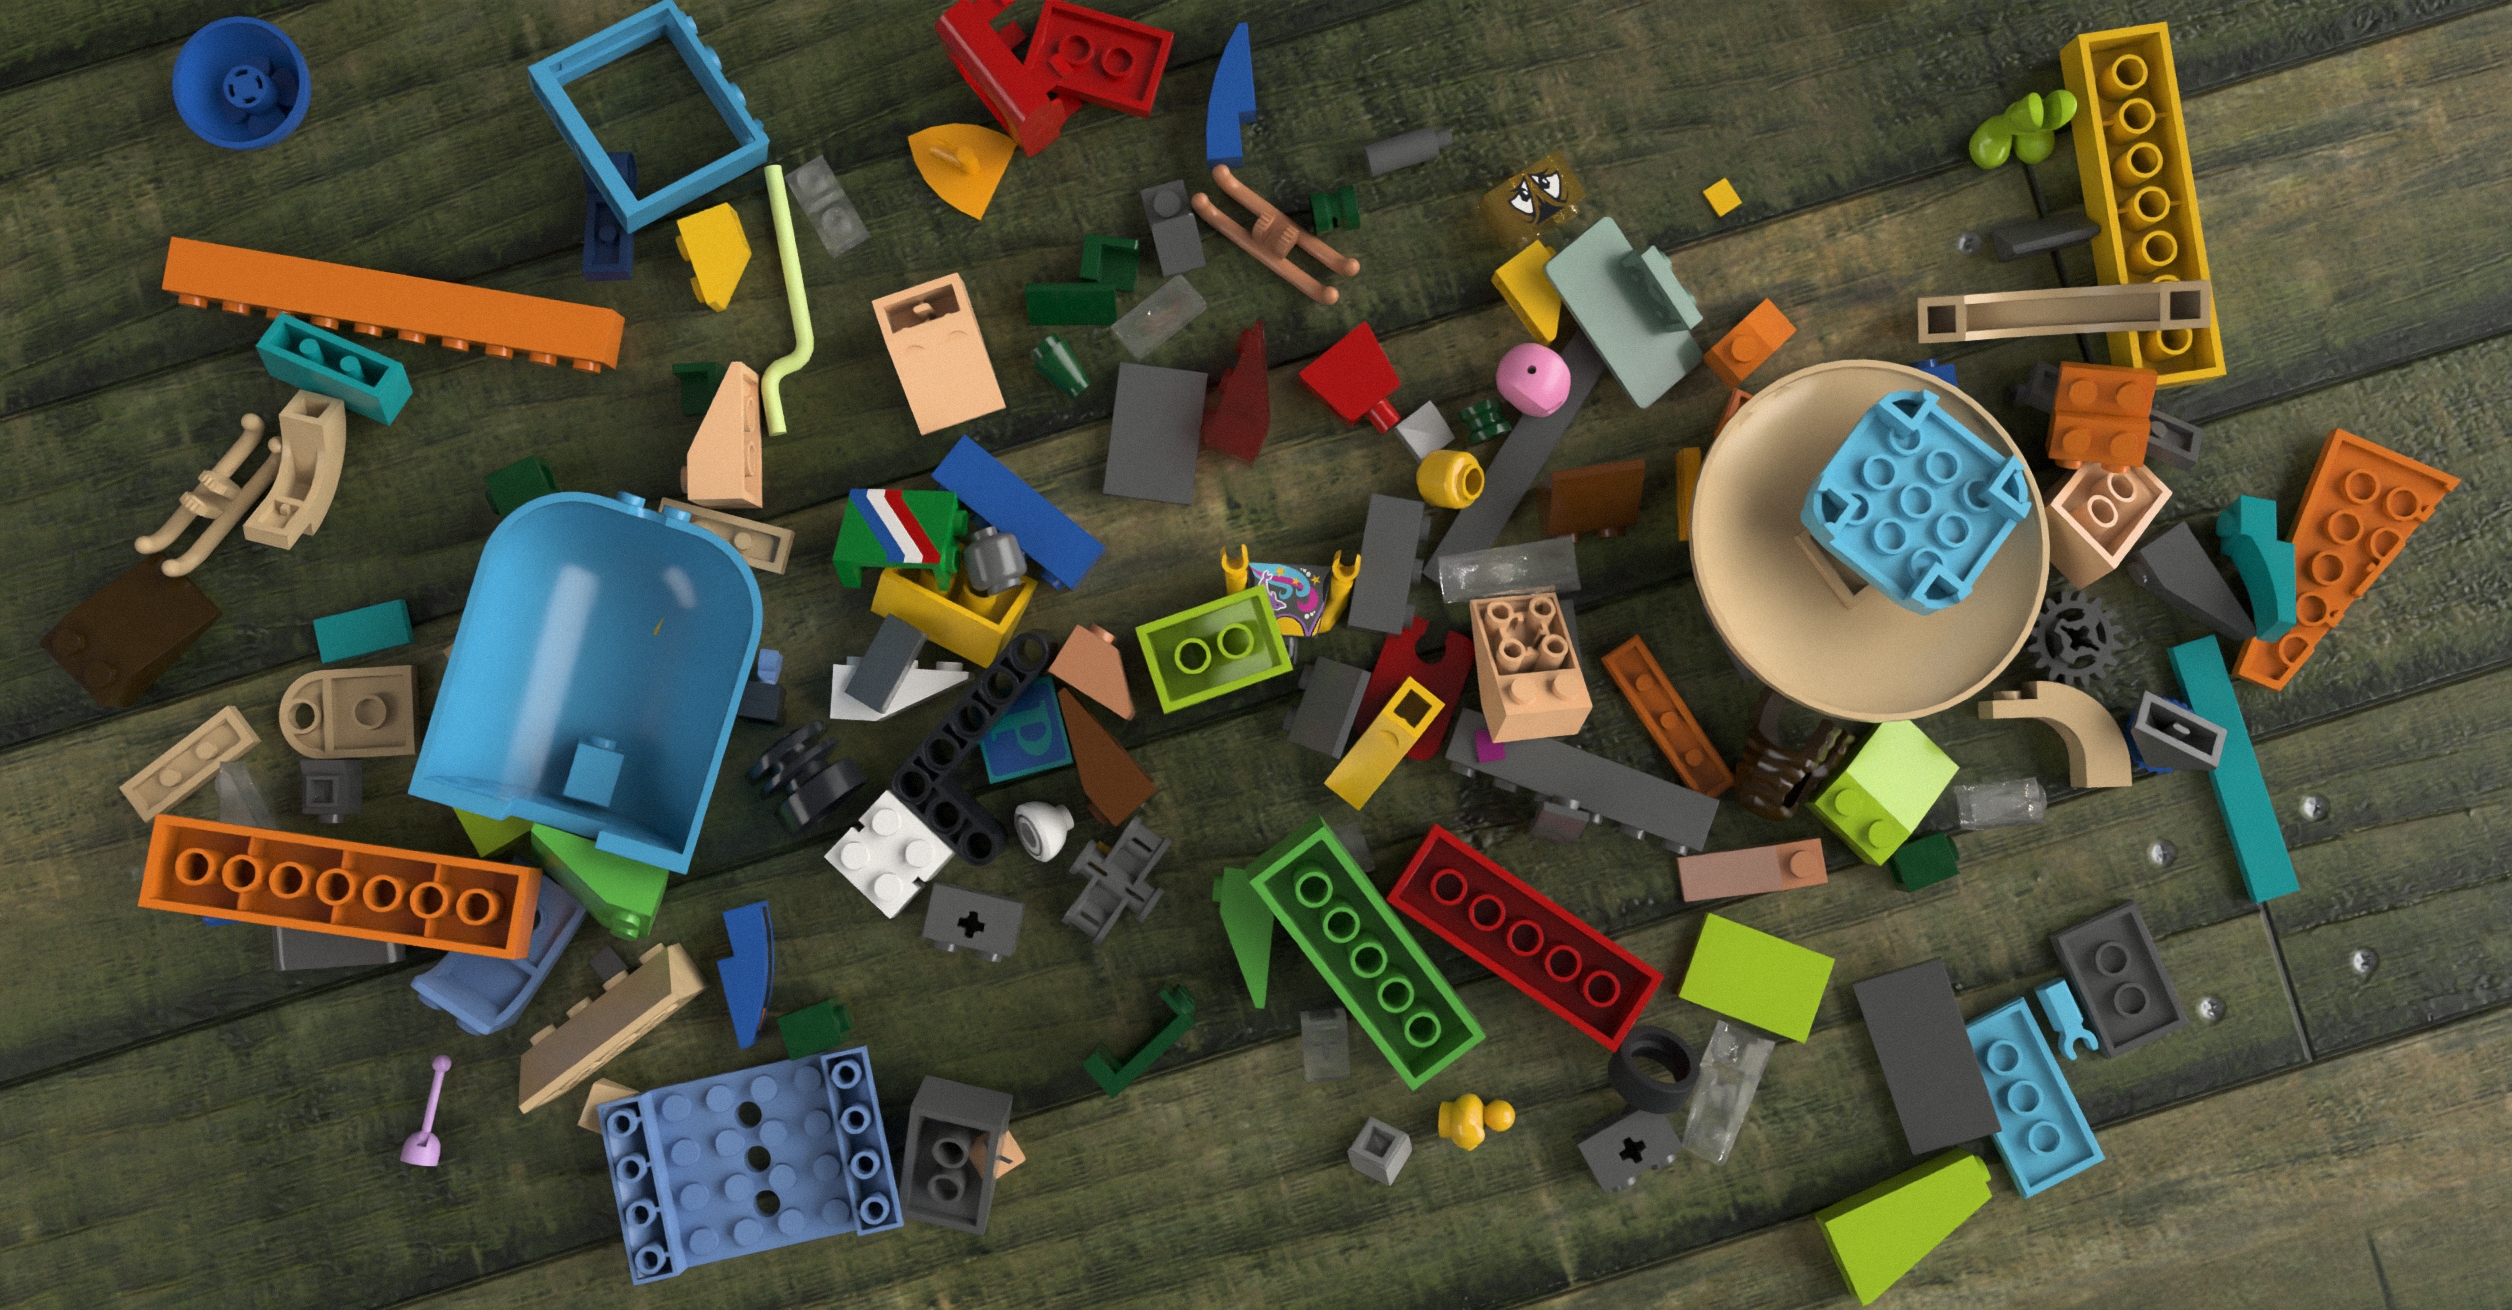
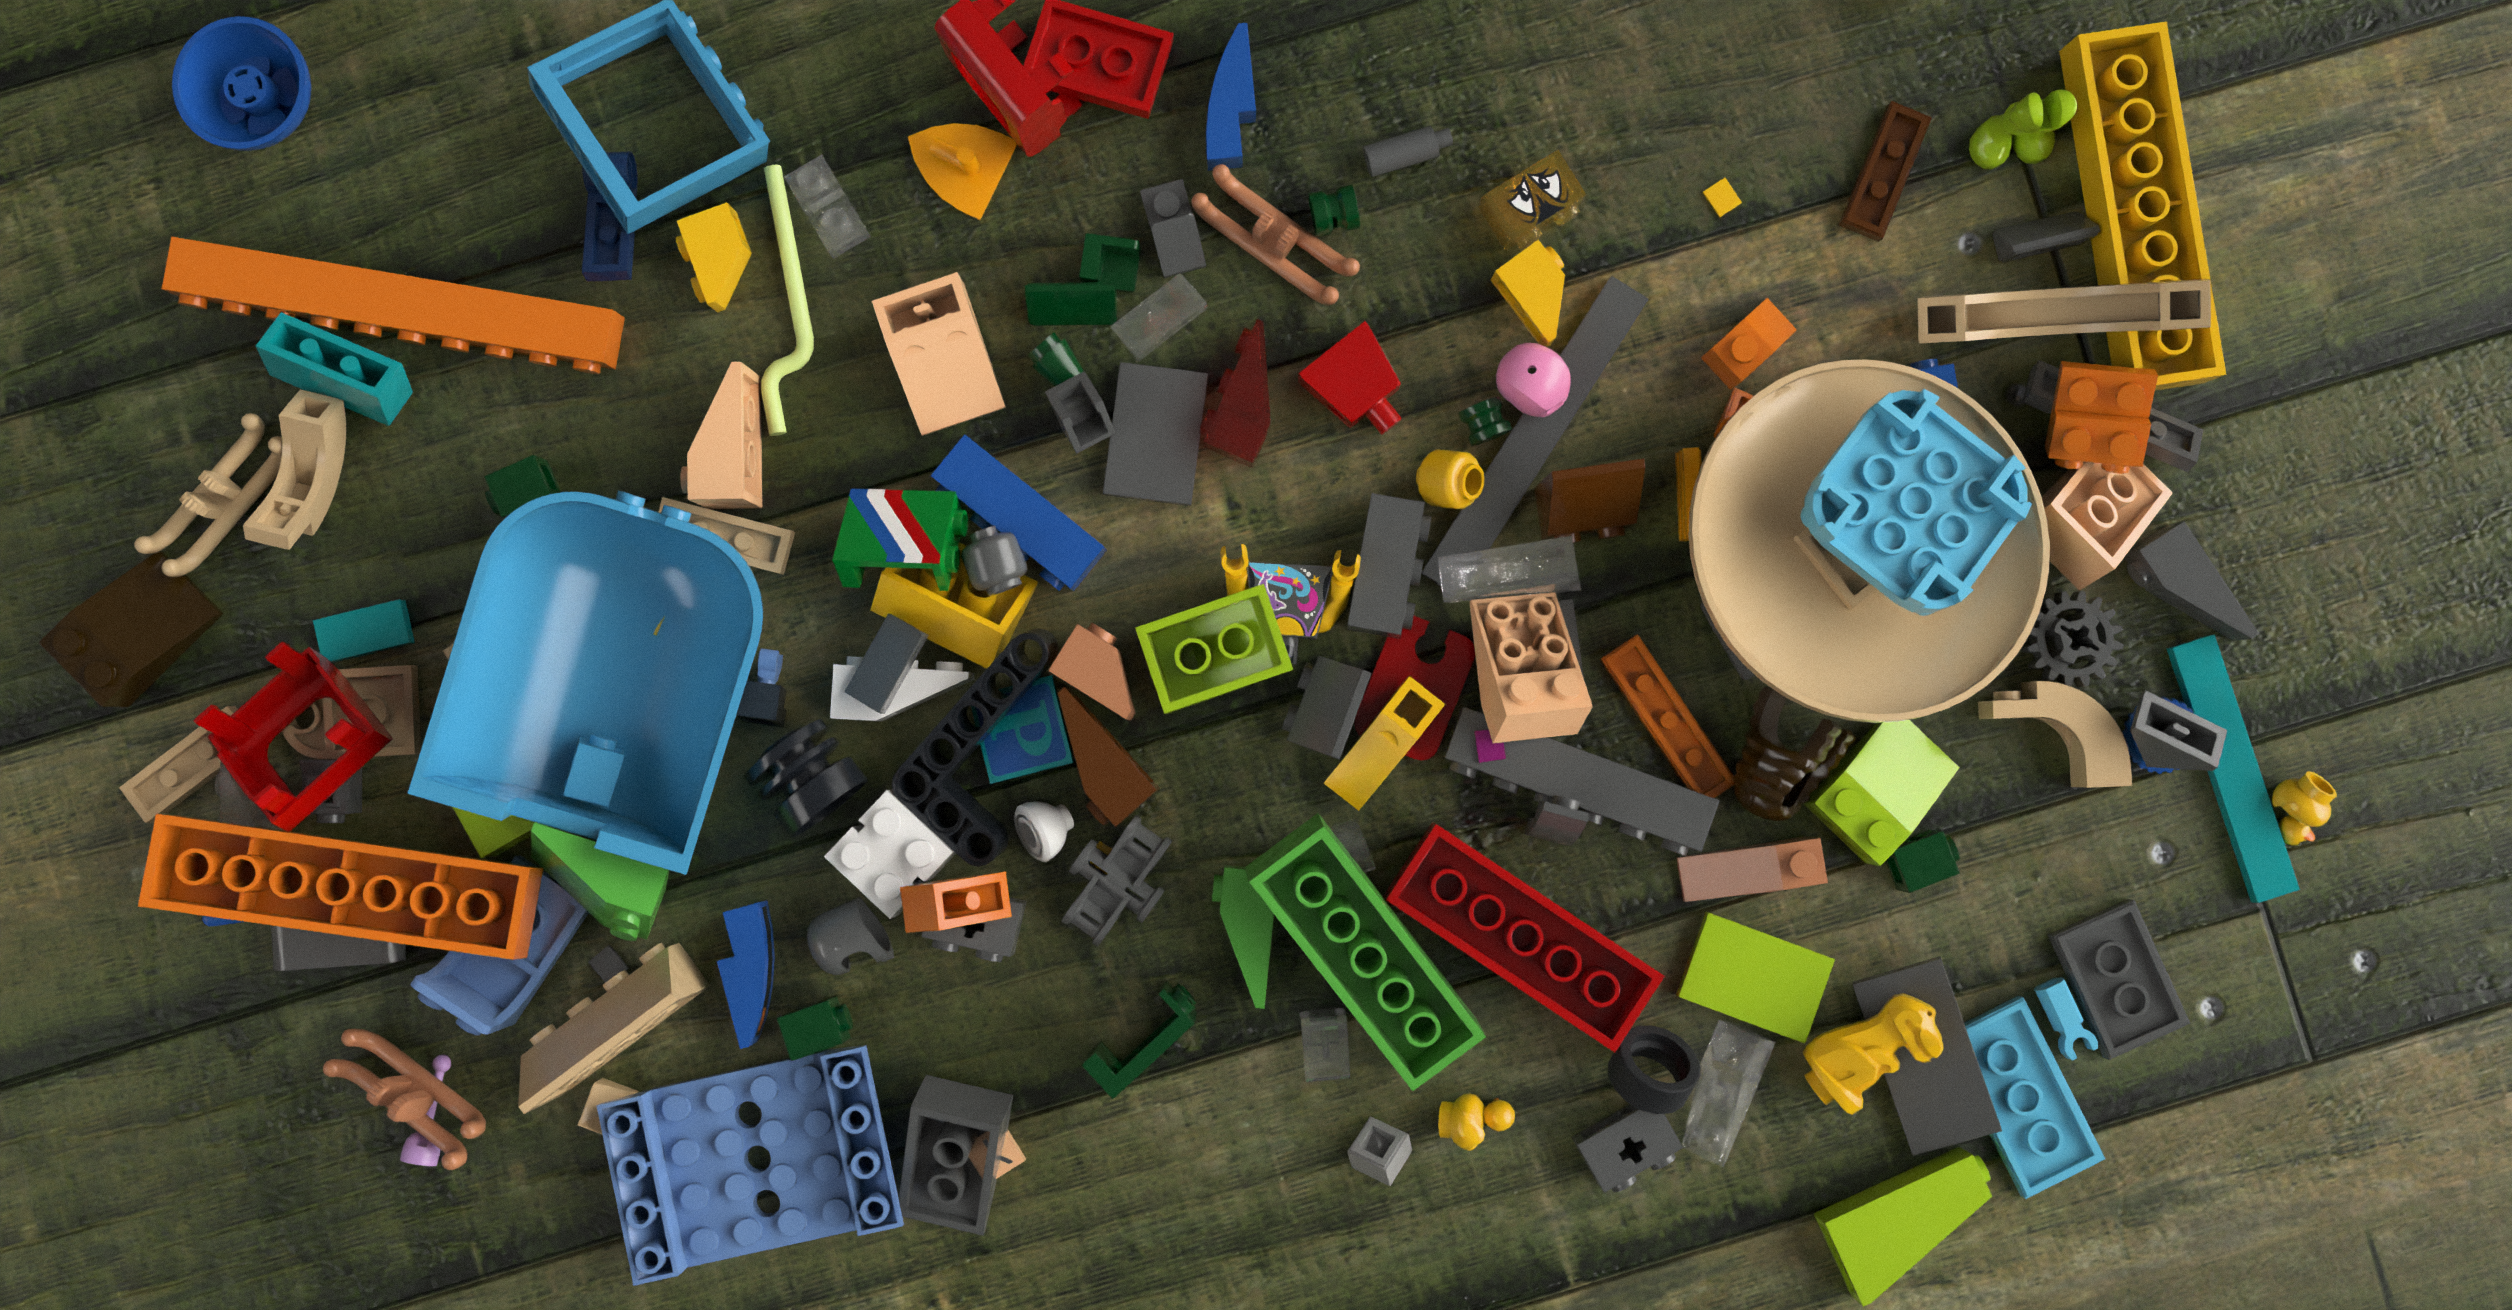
dark green panel [672,362,727,417] -> none
light grey slope [1393,400,1456,465] -> none
sand green bracket [1543,217,1703,408] -> none
clear slope [1953,776,2047,831] -> none
teal slope [2216,495,2297,643] -> none
orange wing [2231,428,2461,692] -> none
none -> red piece [193,641,393,832]
none -> nougat piece [323,1028,486,1170]
none -> dark grey helmet [807,897,894,975]
none -> orange slope [900,872,1012,933]
none -> dark grey window [1045,371,1116,454]
none -> yellow animal [1802,993,1944,1115]
none -> reddish brown tile [1838,101,1932,242]
none -> yellow animal [2272,771,2337,846]

